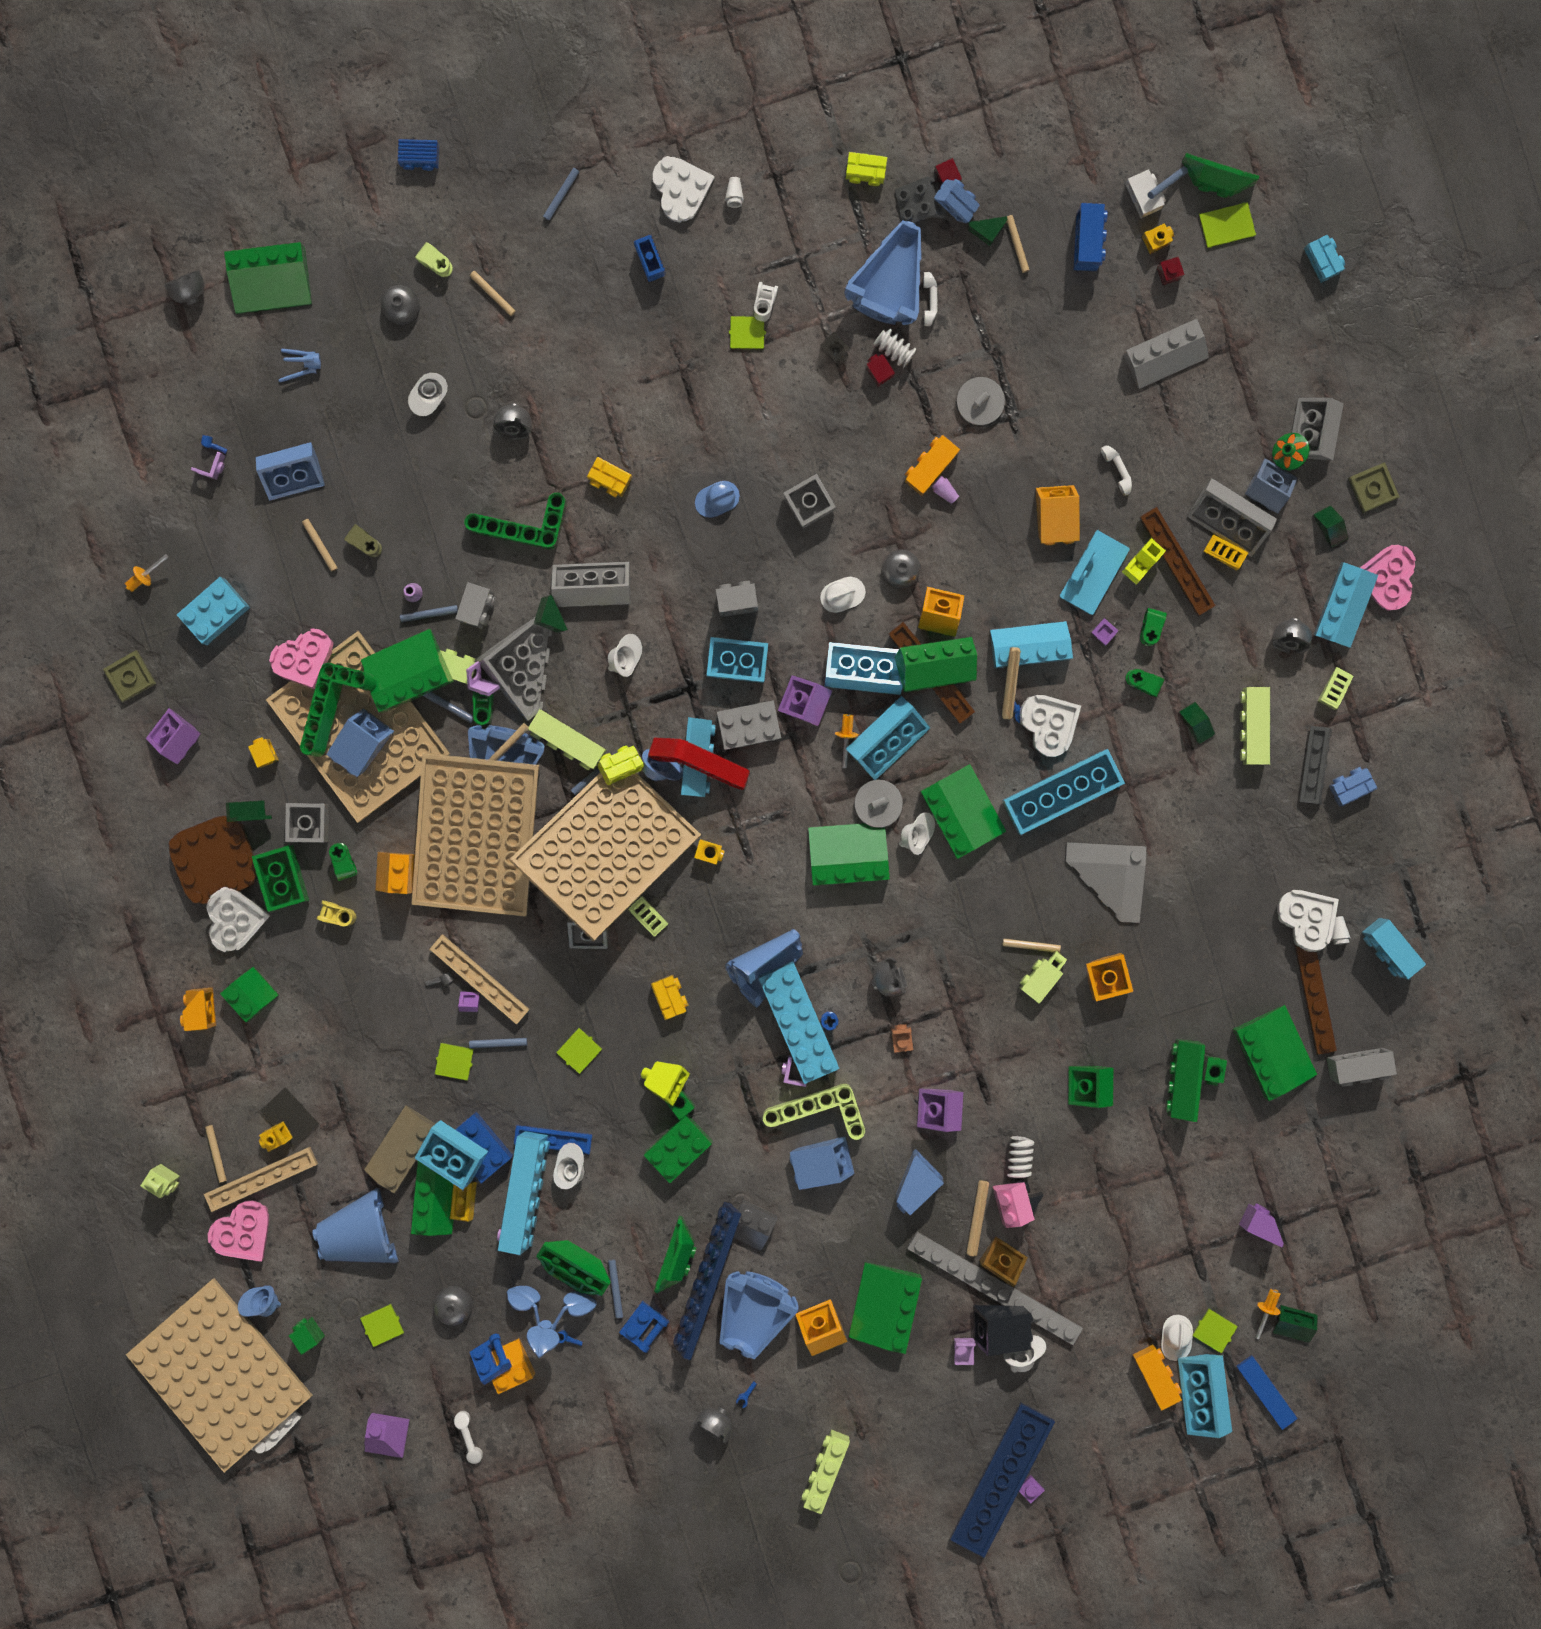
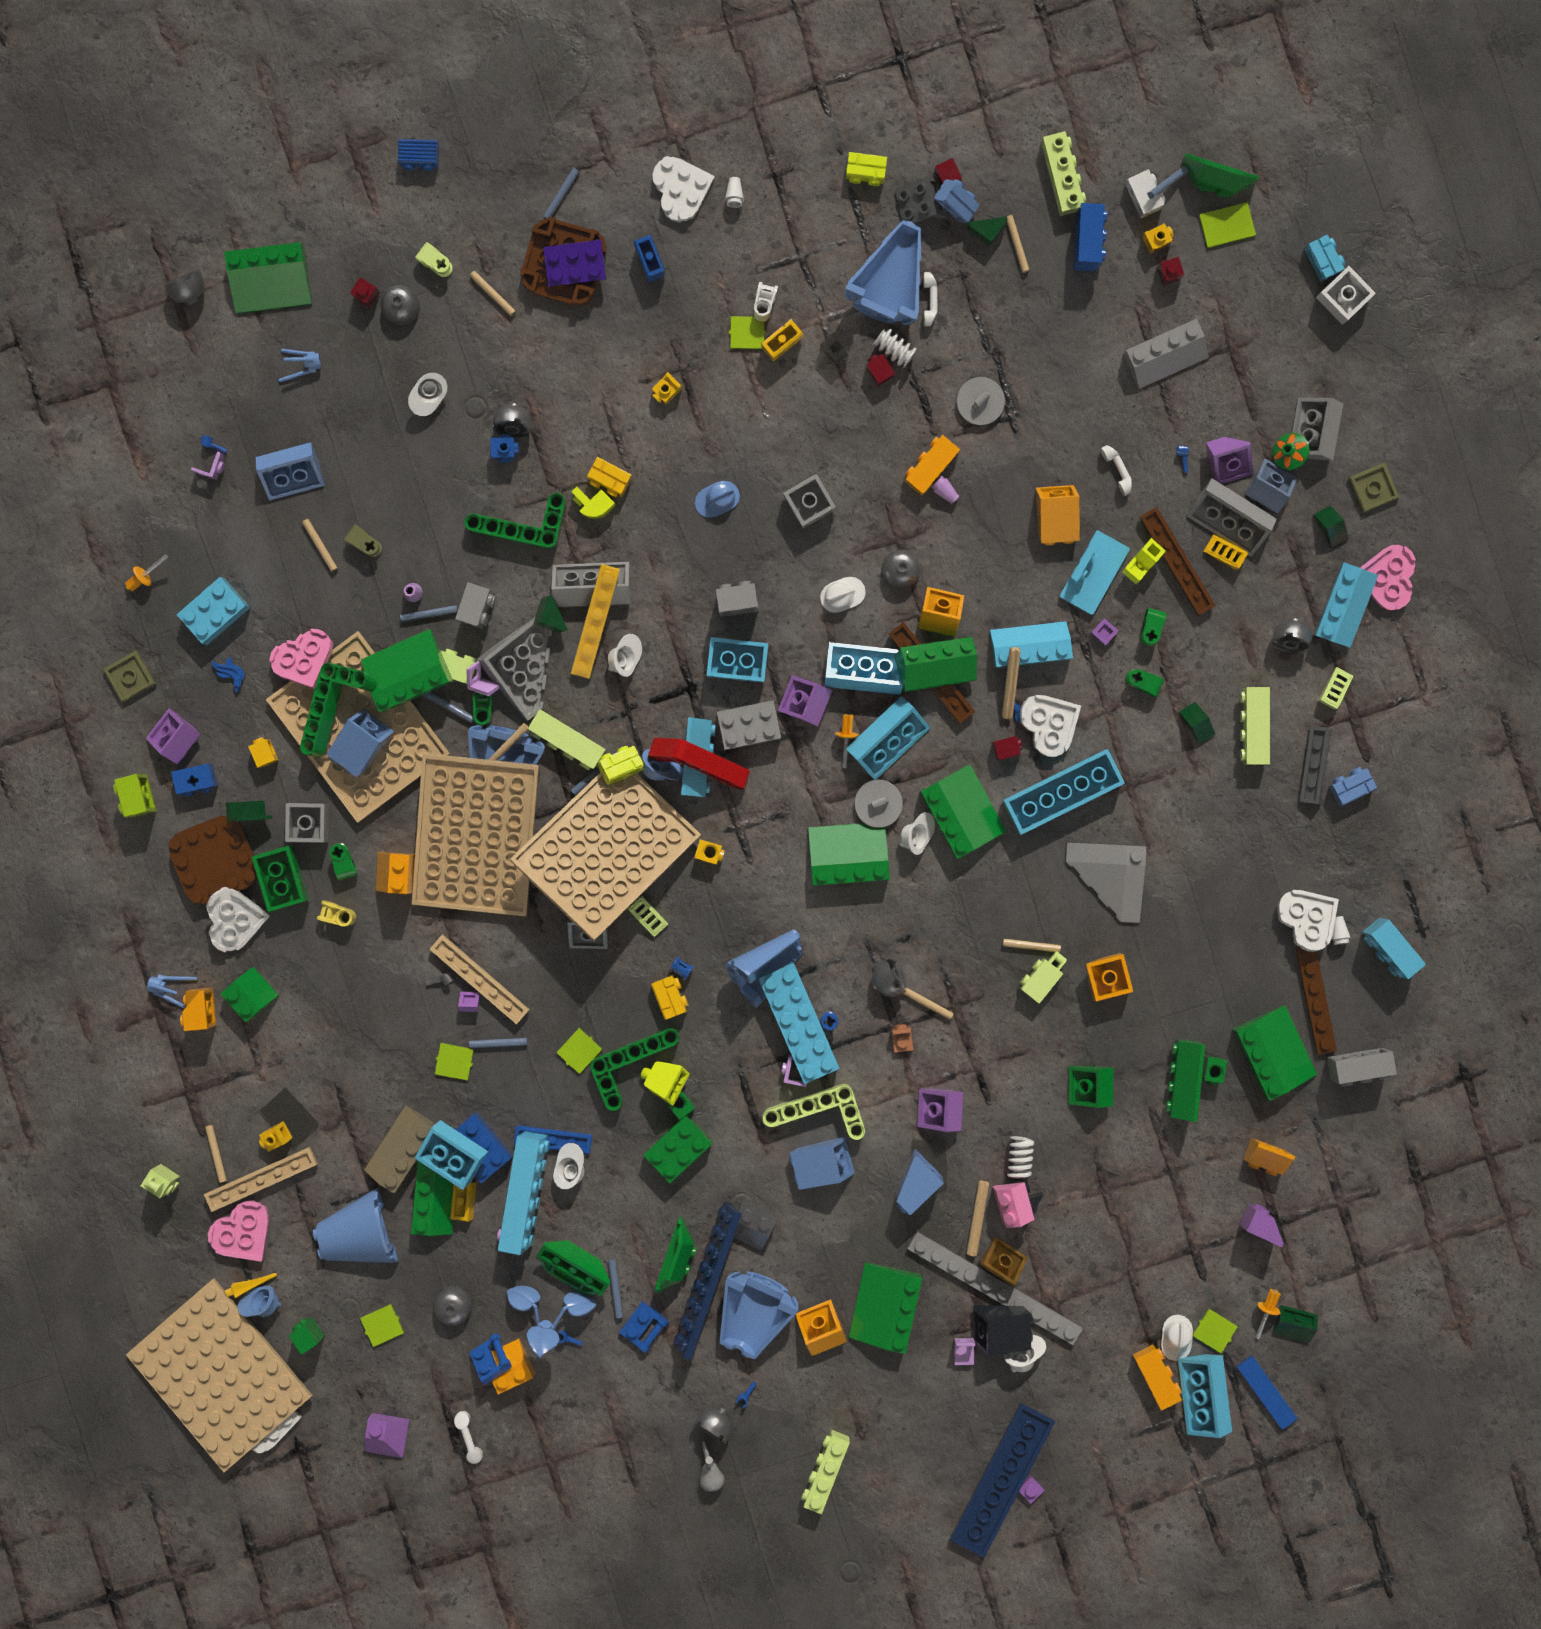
none -> lime brick [113,774,156,817]
none -> medium blue plant [147,975,198,1008]
none -> blue brick [171,763,218,797]
none -> blue piece [212,658,245,692]
none -> yellow piece [225,1273,277,1298]
none -> dark red brick [350,277,380,308]
none -> blue brick [490,434,519,463]
none -> reddish brown plate [520,217,607,306]
none -> dark purple plate [543,240,606,287]
none -> yellow plate [571,564,620,679]
none -> neon yellow brick [572,487,616,519]
none -> green beam [590,1027,680,1111]
none -> yellow brick [652,372,682,405]
none -> blue bush [669,956,694,980]
none -> light grey piece [700,1441,725,1492]
none -> yellow brick [761,319,803,362]
none -> tan piece [903,987,954,1020]
none -> dark red brick [992,736,1023,761]
none -> yellowish green brick [1041,131,1086,216]
none -> blue hand [1176,445,1189,473]
none -> medium lavender slope [1206,437,1253,484]
none -> light orange slope [1243,1138,1295,1176]
none -> white brick [1316,266,1376,325]

